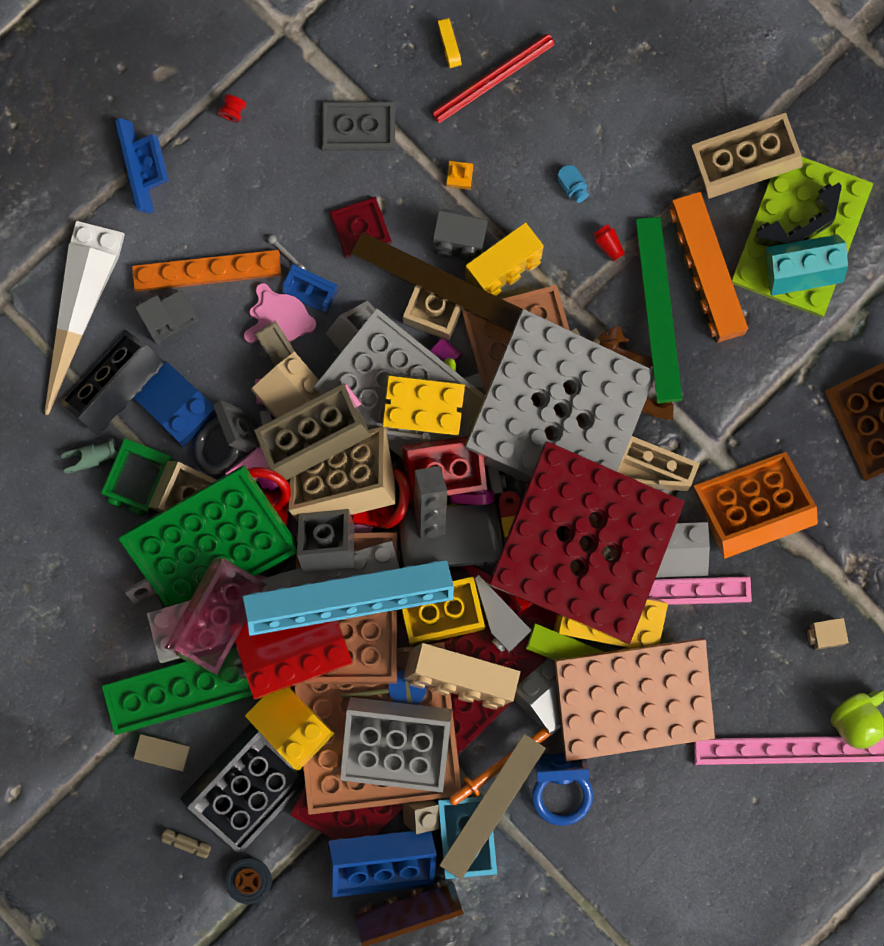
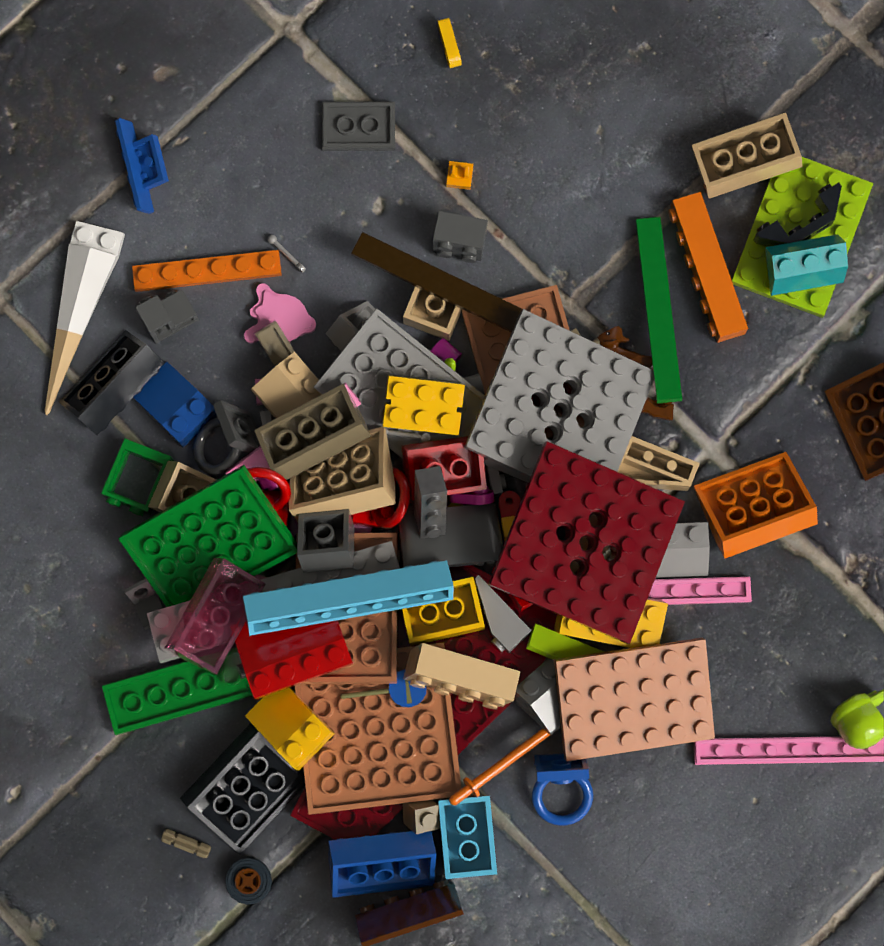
sand green piece [60,438,119,474] -> none
dark tan tile [134,734,190,772] -> none
red wheel [217,94,247,123] -> none
blue hinge [282,264,338,315] -> none
dark red tile [330,196,392,259] -> none
light grey slope [340,697,452,792] -> none
axle [432,34,554,123] -> none
dark tan tile [439,734,546,880] -> none
yellow piece [465,223,544,296] -> none
dark azure arm [558,165,589,203] -> none
red cone [592,224,625,262] -> none
tan brick [807,618,849,650] -> none

